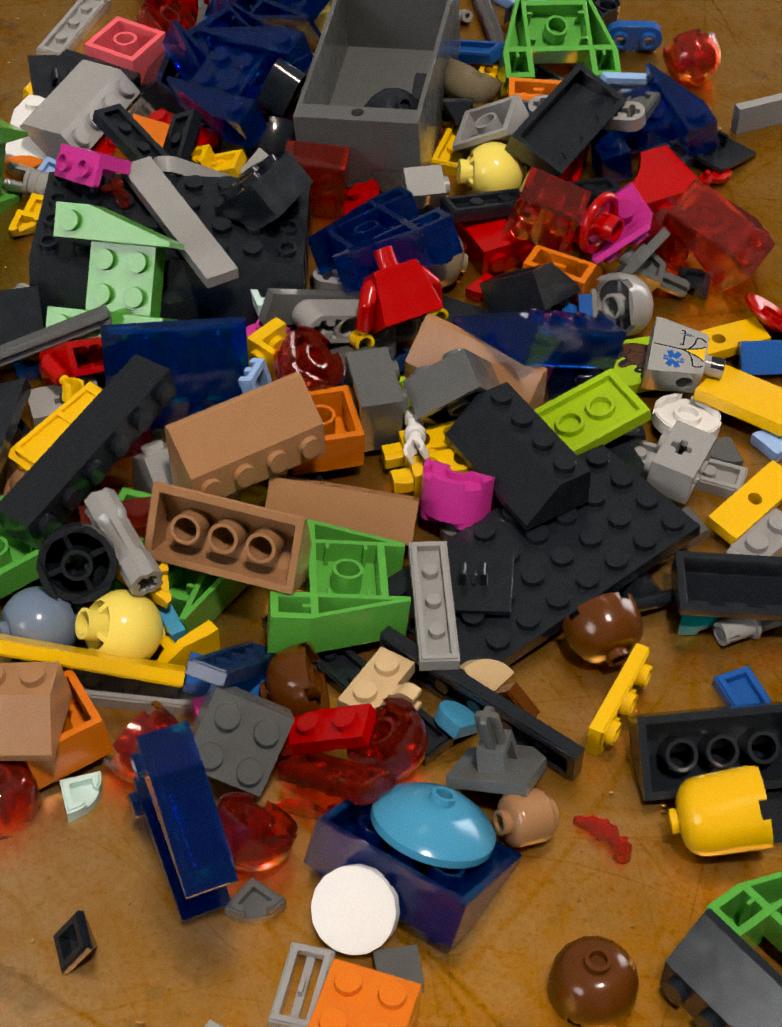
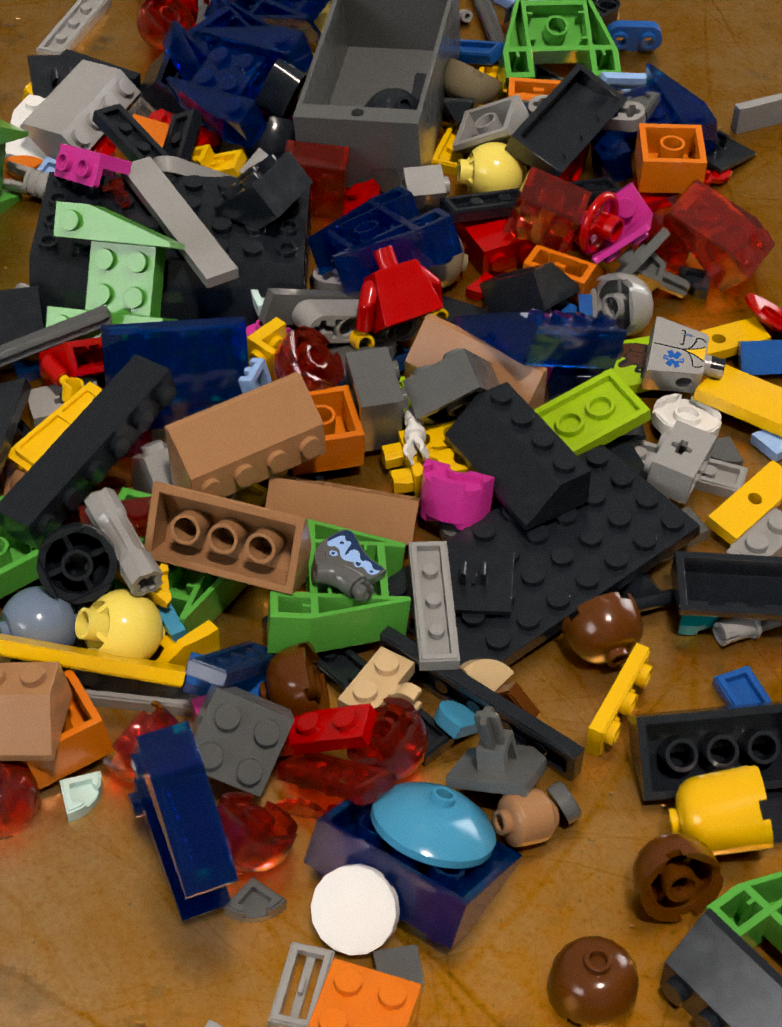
yellow slope [8,193,44,237] -> none
black slope [53,910,98,974] -> none
coral brick [84,16,167,85] -> none
clear red piece [573,814,632,864] -> none
clear red cylinder [662,29,722,85] -> none
none -> dark grey arm [311,530,387,602]
none -> dark grey tile [546,781,582,825]
none -> reddish brown cylinder [633,832,724,922]
none -> orange brick [634,123,707,195]

